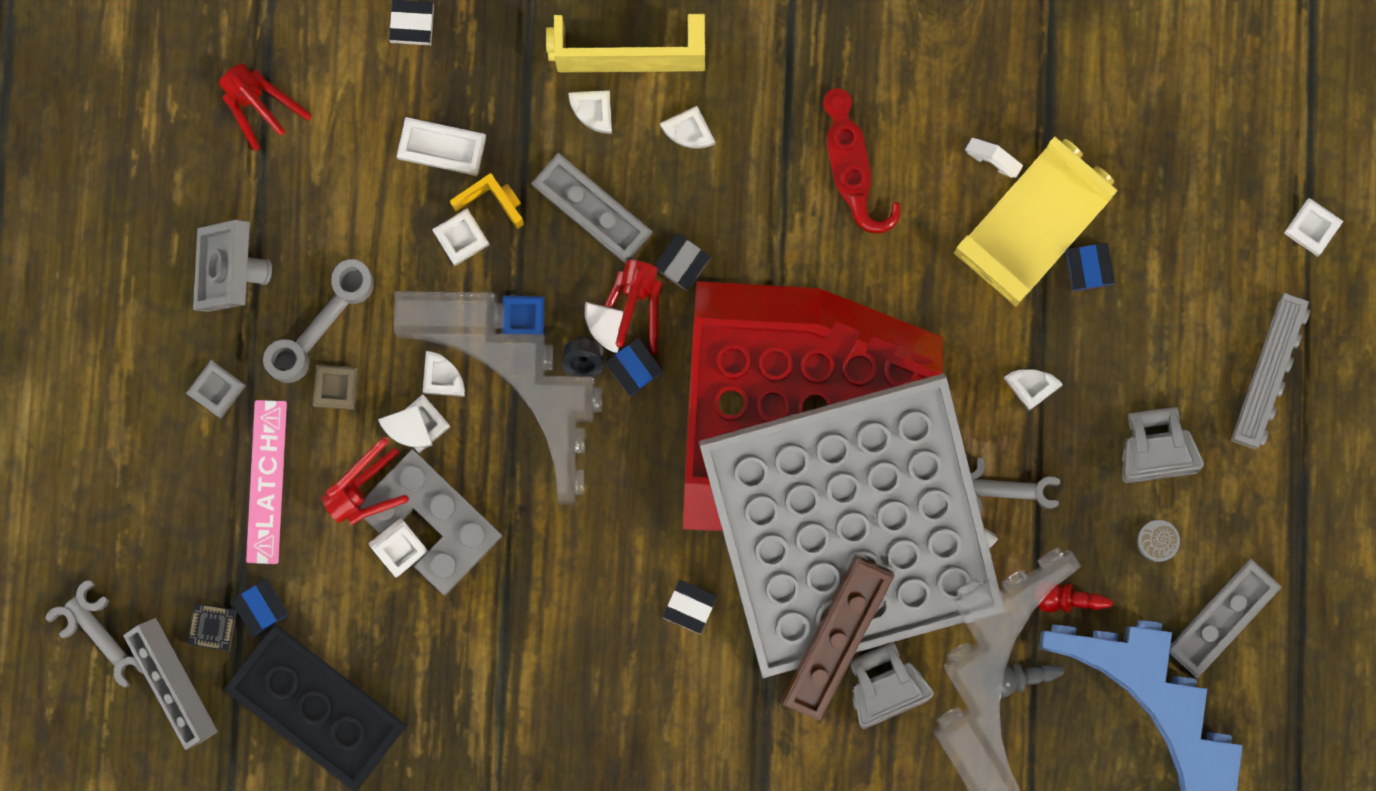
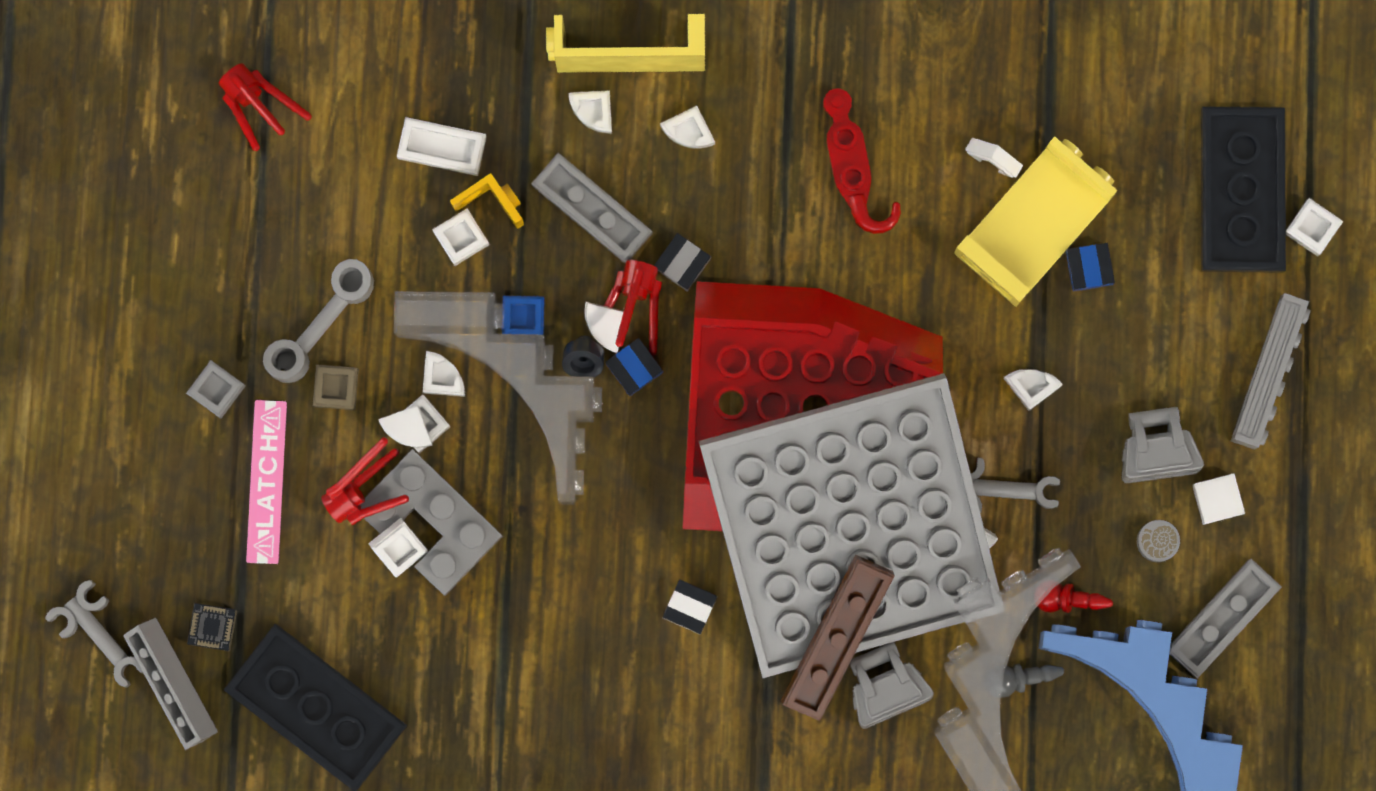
light grey tile [193,220,272,312] -> none
tile [230,579,289,637] -> none
tile [389,0,434,45] -> none
none -> white tile [1192,474,1245,525]
none -> black tile [1201,107,1286,273]

